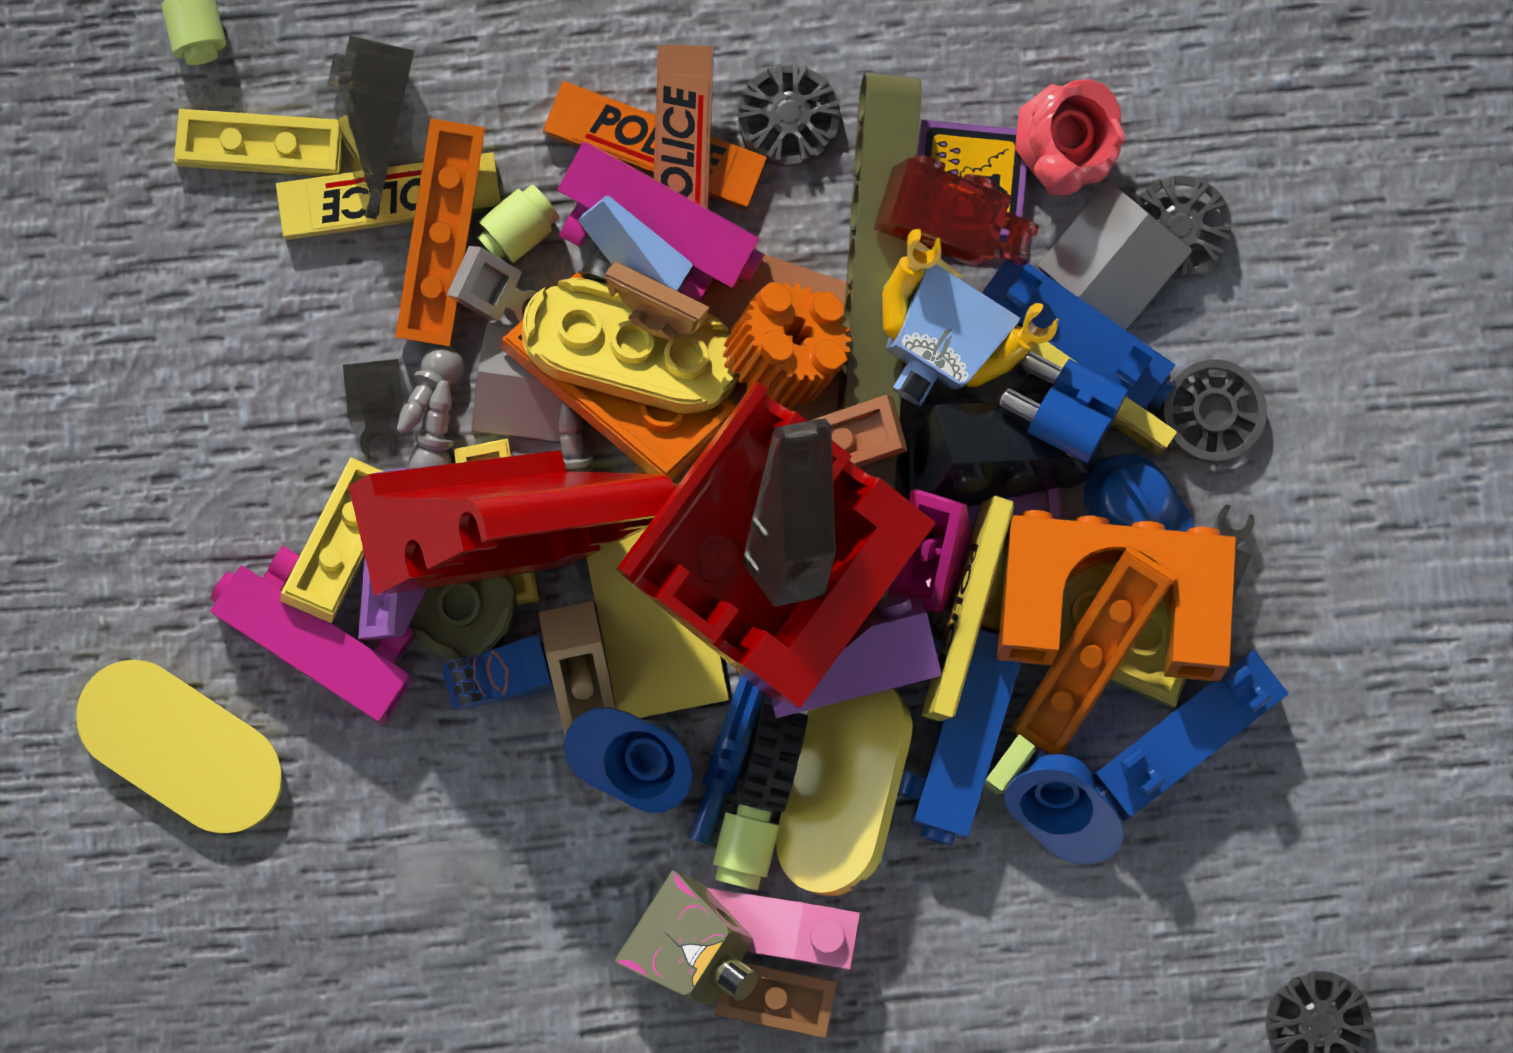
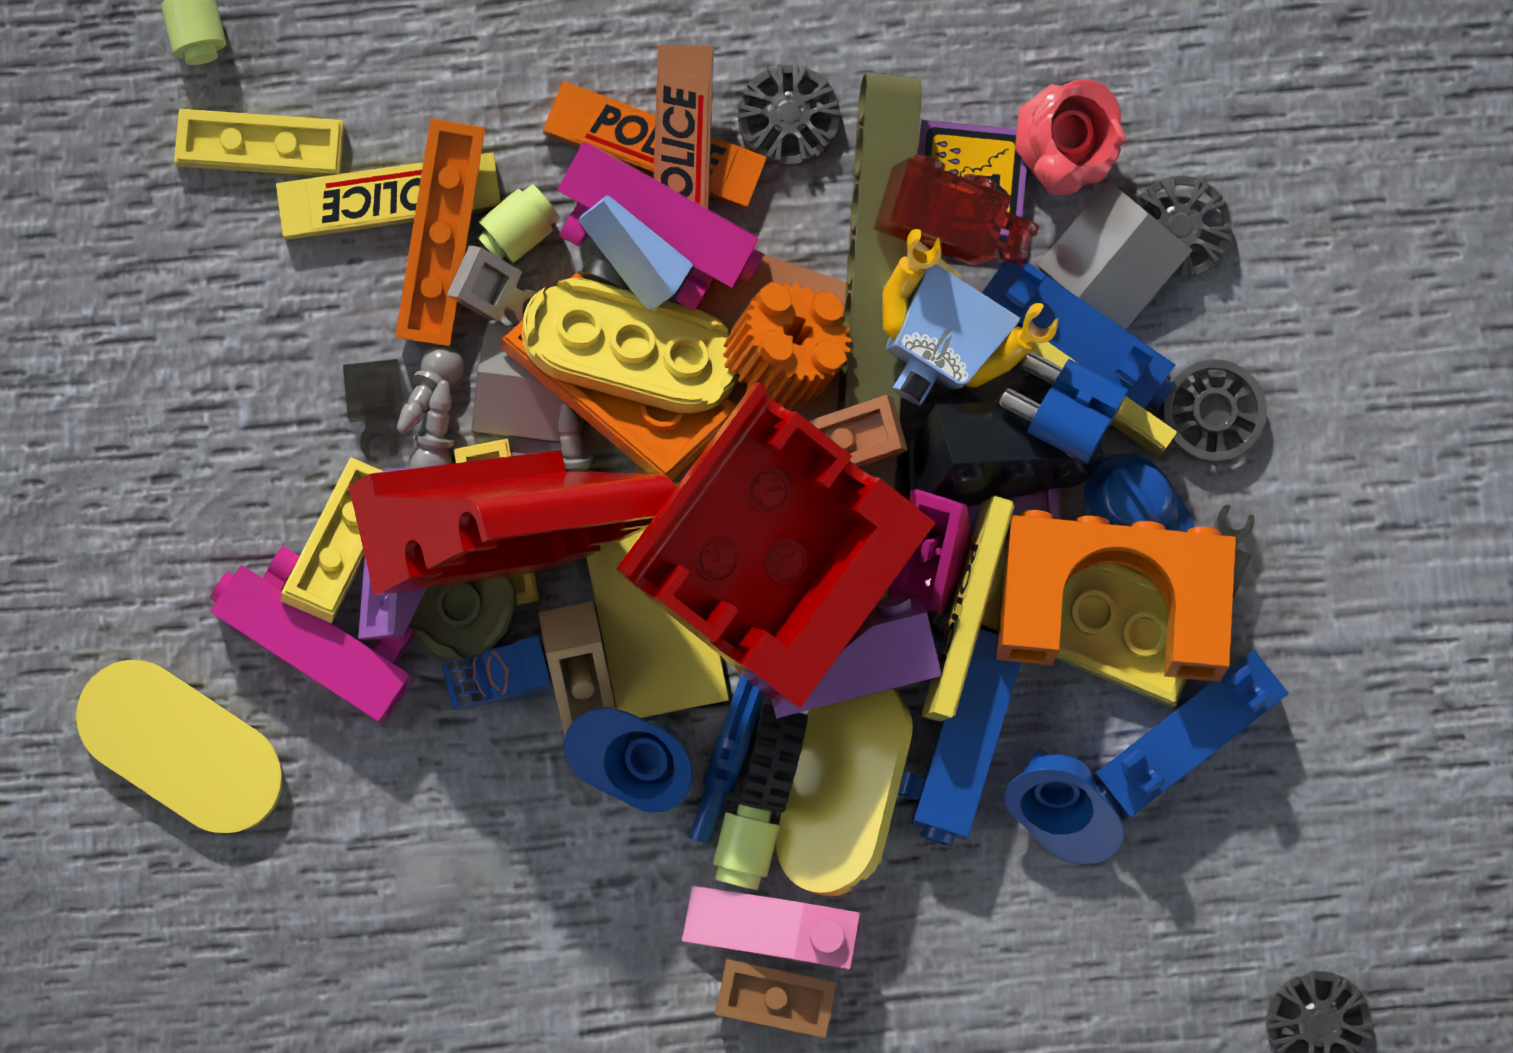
clear smoke slope [327,35,414,220] -> none
medium nougat tile [605,261,710,340] -> none
olive torso [614,870,758,1005] -> none
clear smoke slope [742,418,836,607] -> none
yellowish green tile [984,734,1035,795] -> none
orange tile [1011,545,1177,755] -> none

